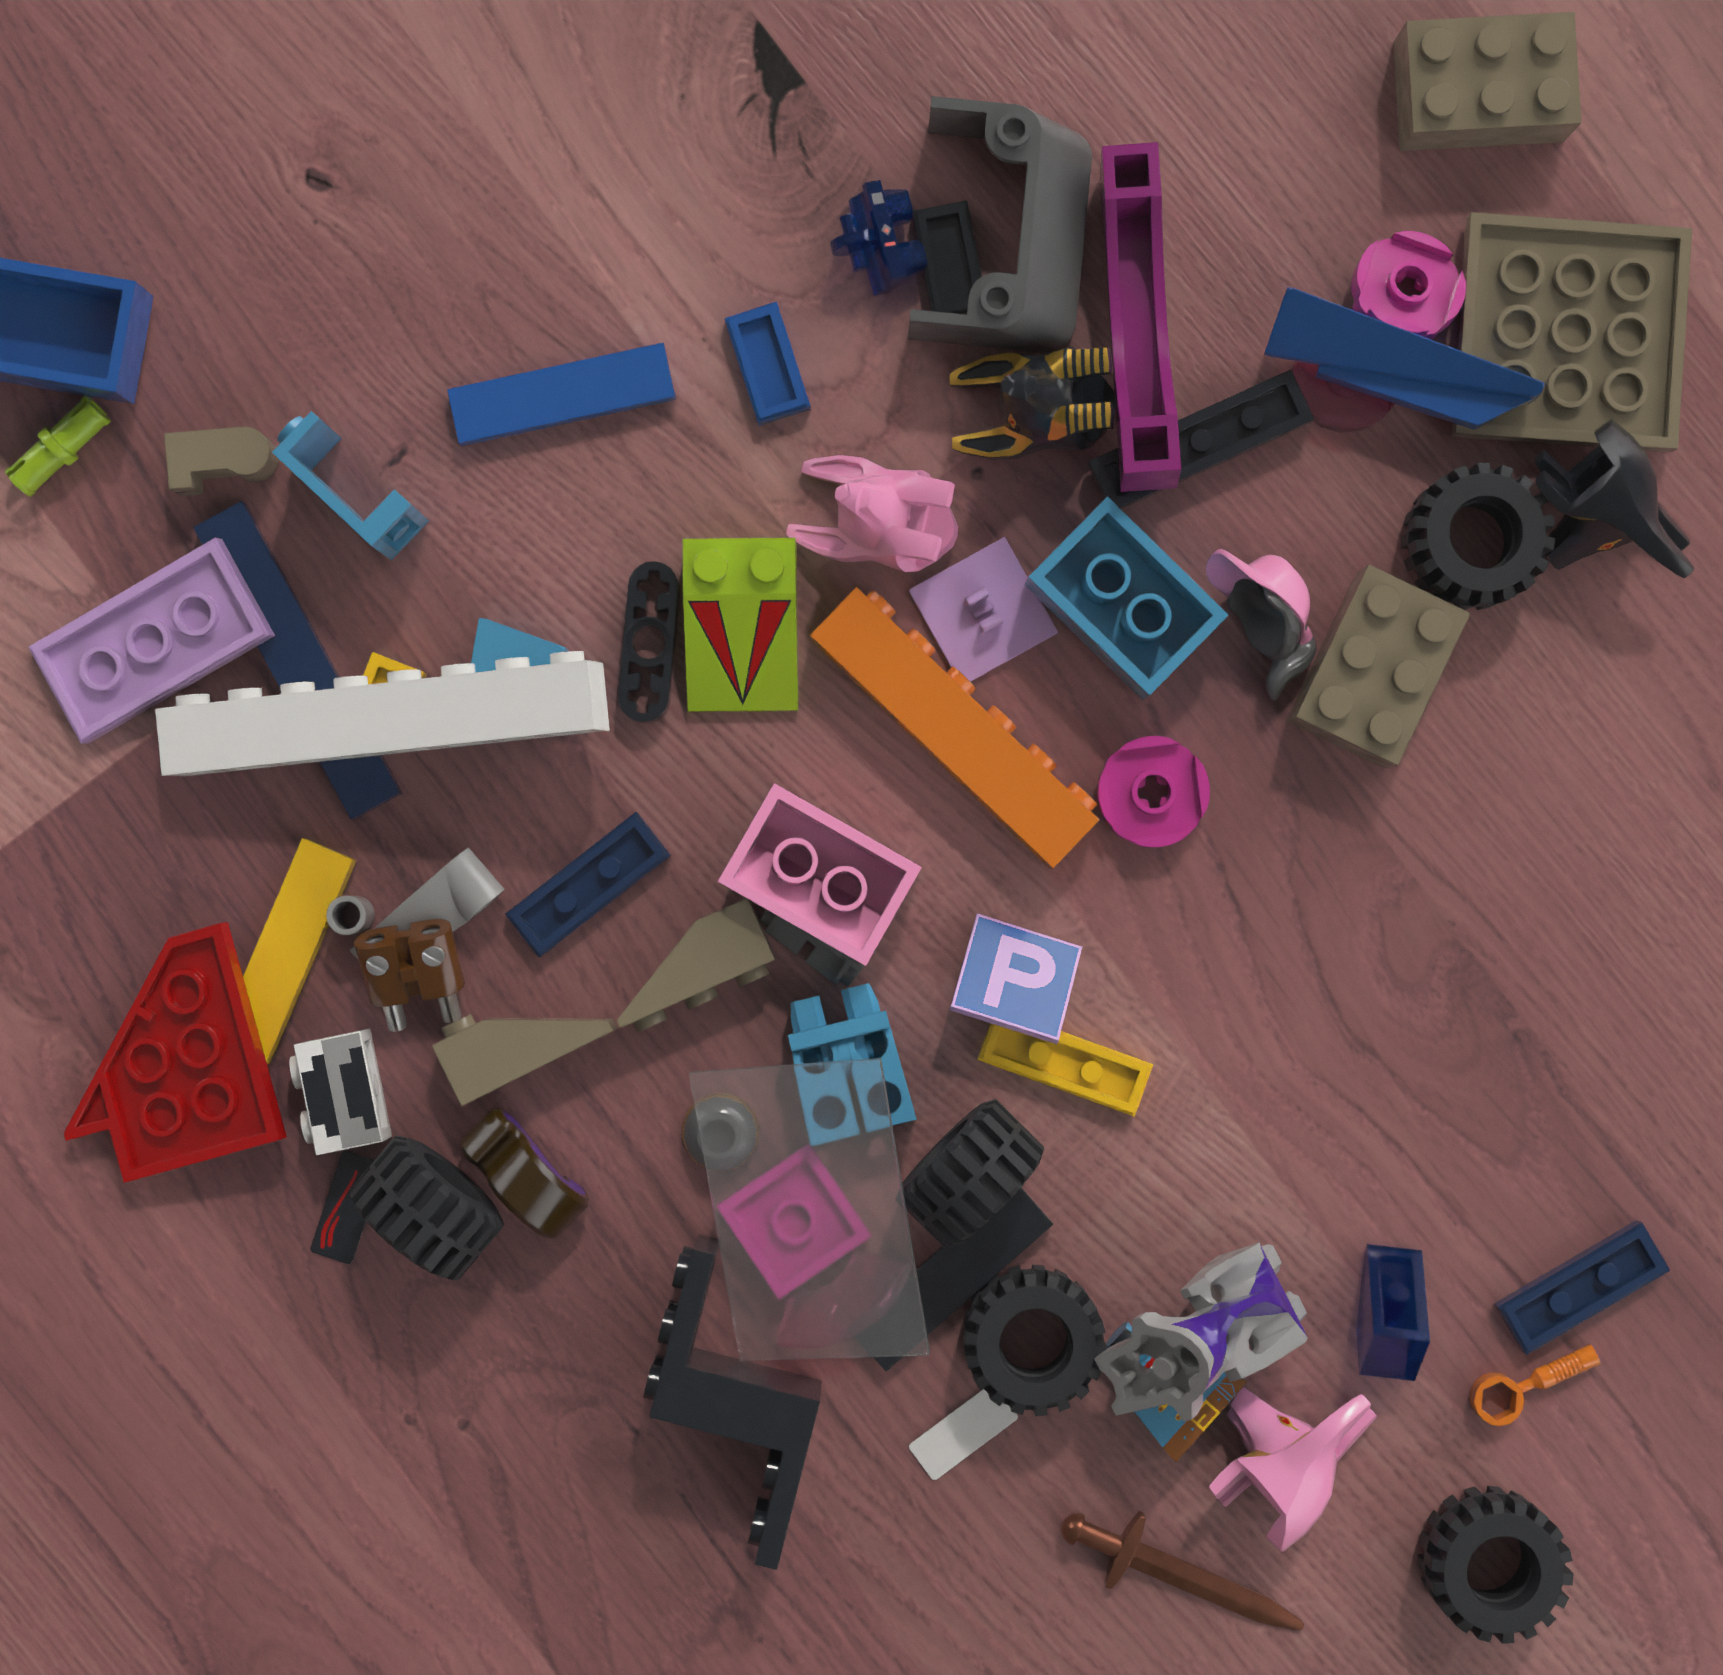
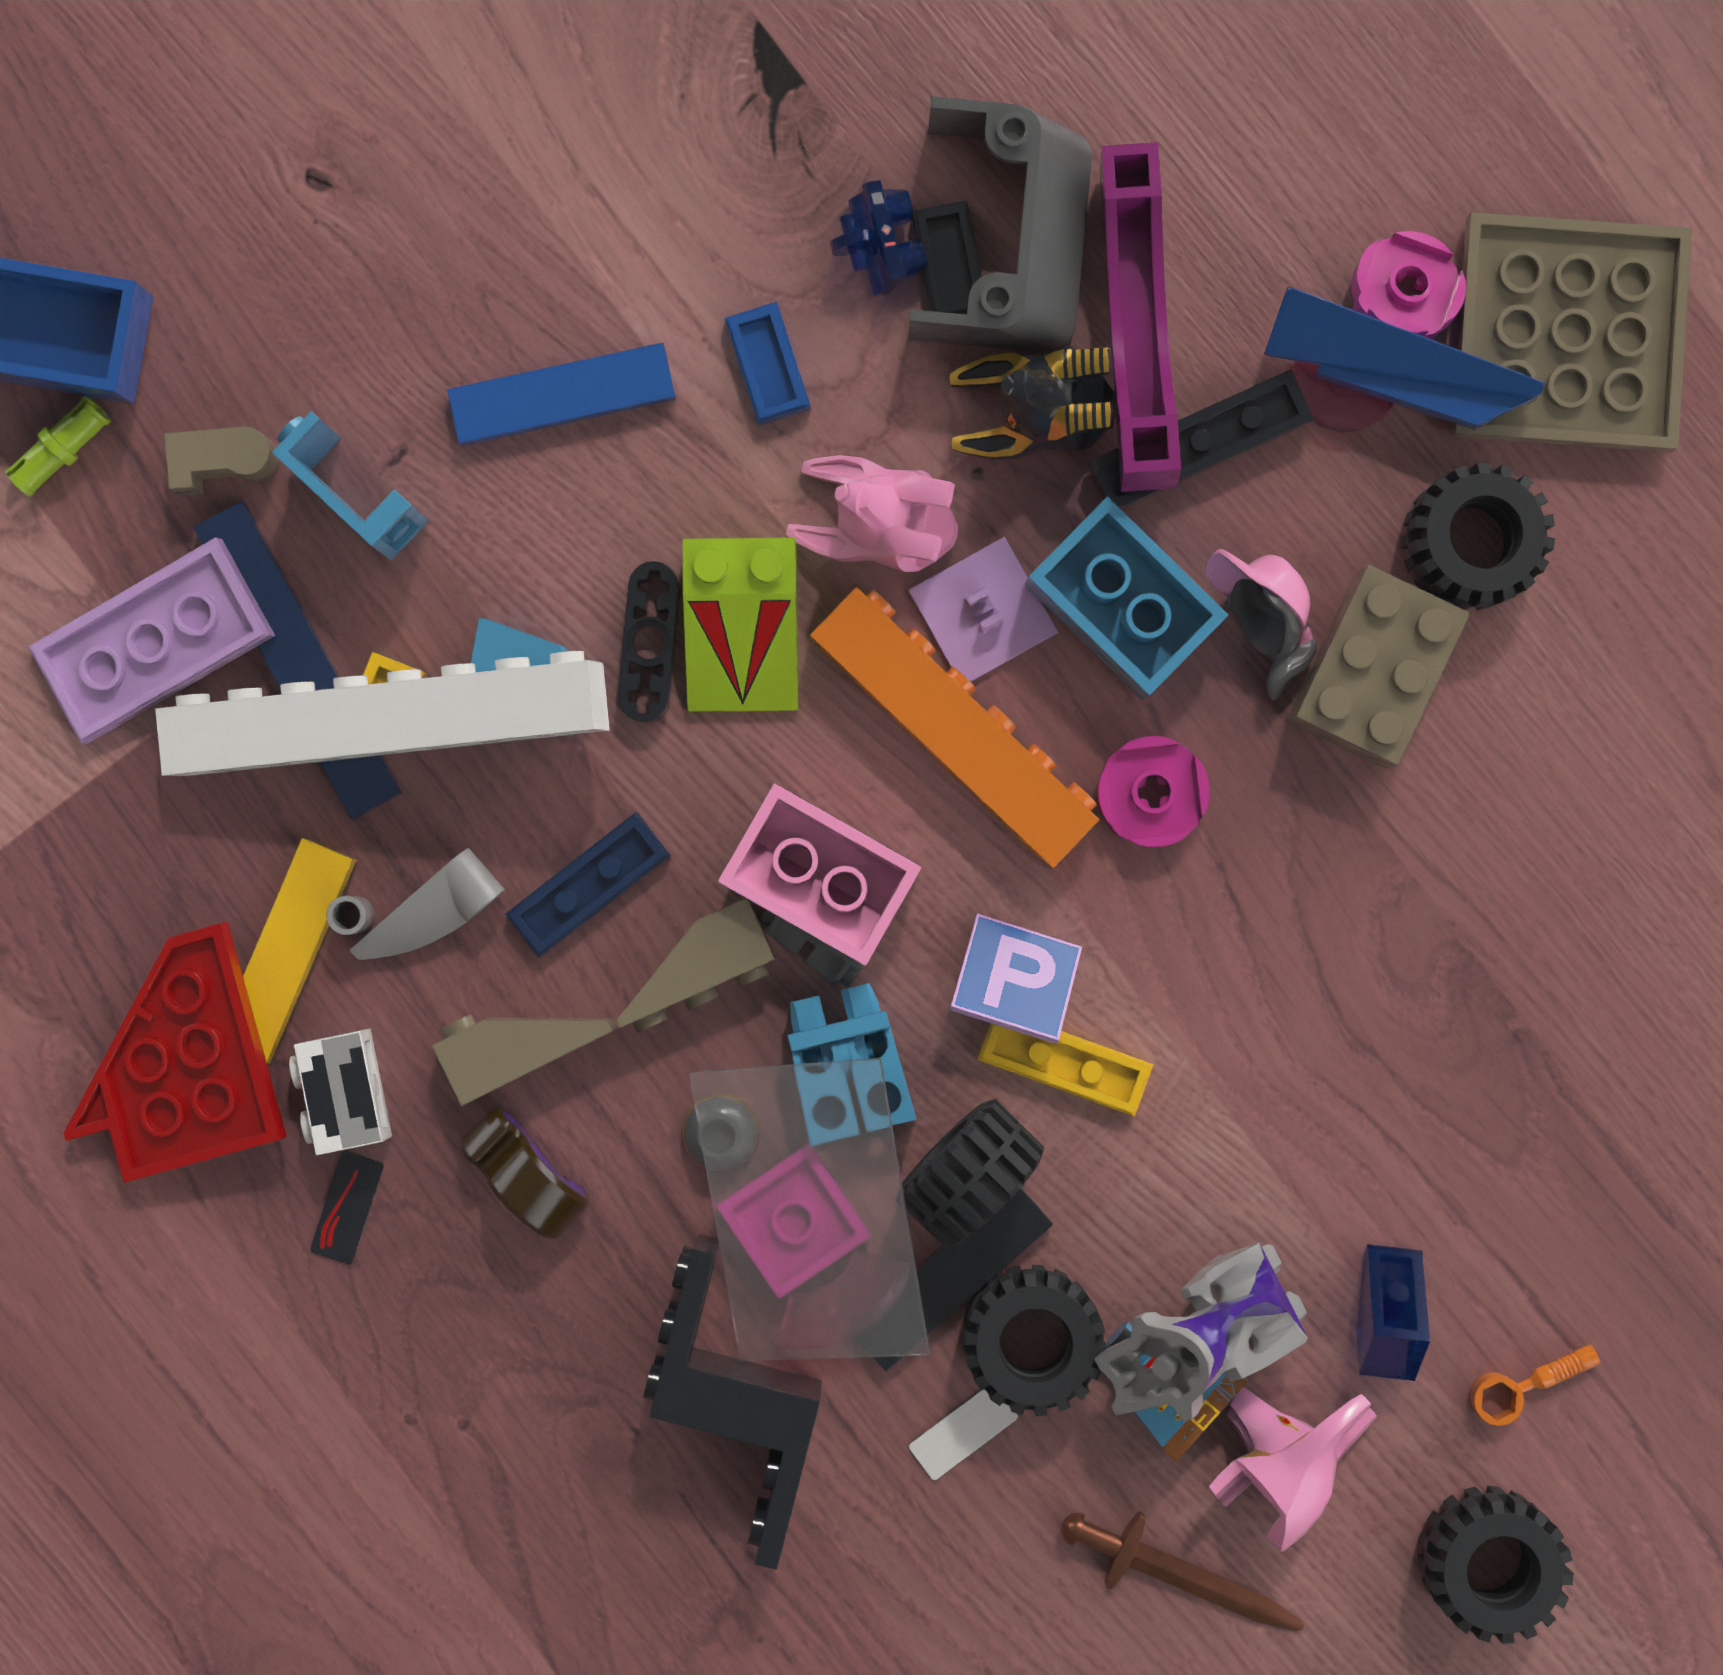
black tyre [350,1136,504,1281] -> none
reddish brown piece [354,919,465,1032] -> none
dark tan brick [1393,12,1582,151] -> none
dark blue tile [1494,1220,1670,1355] -> none
black piece [1535,419,1694,578] -> none

